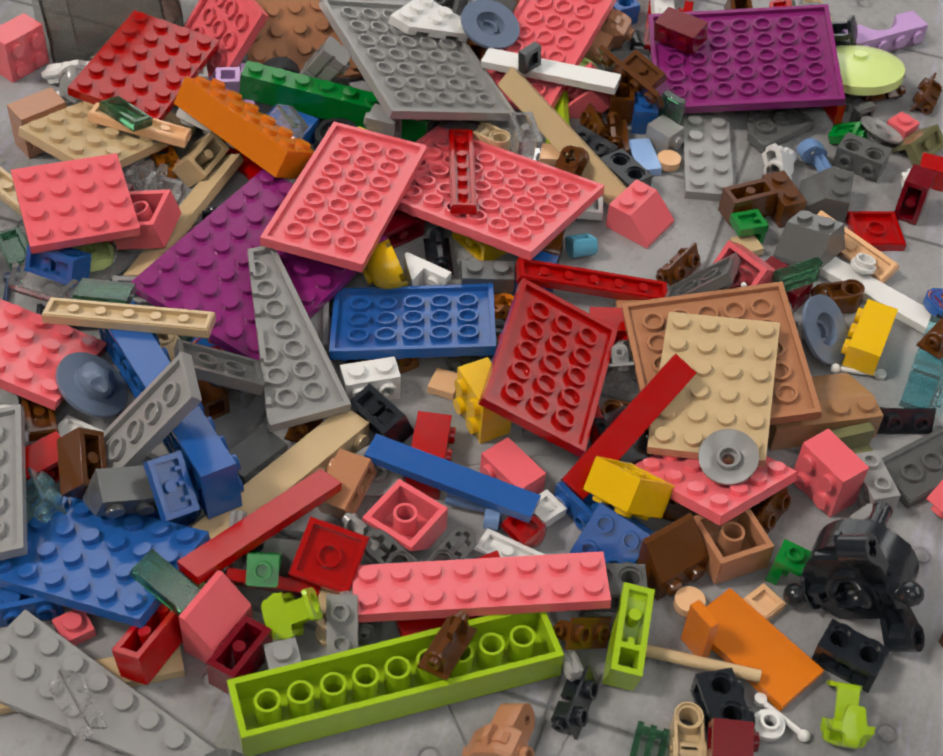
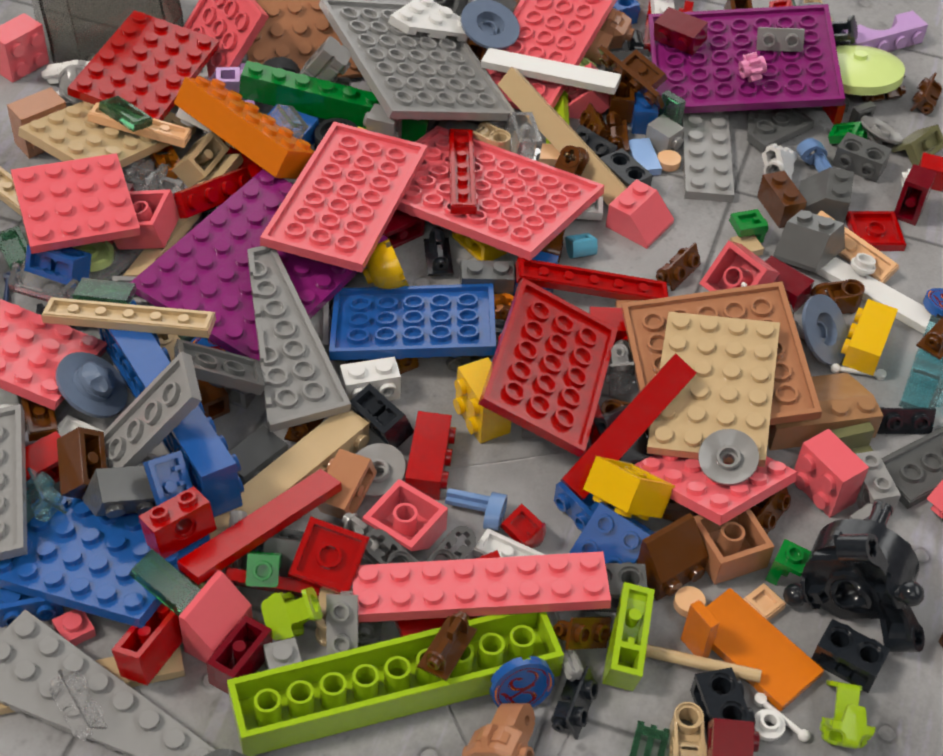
blue tile [364,434,541,523] -> none
white slope [404,252,451,286] -> none
light nougat tile [427,367,457,400] -> none
coral brick [480,437,546,494] -> none
black plate [518,41,541,74] -> none
white plate [534,490,567,528] -> none
dark grey plate [665,252,741,297] -> none
reddish brown brick [718,177,778,226] -> none
clear green tile [771,257,823,292] -> none
coral plate [887,111,920,139] -> none
none -> red brick [138,486,217,560]
none -> red plate [173,167,251,219]
none -> blue tile [489,656,554,708]
none -> bright pink gear [738,52,767,82]
none -> light grey hinge [756,27,805,52]

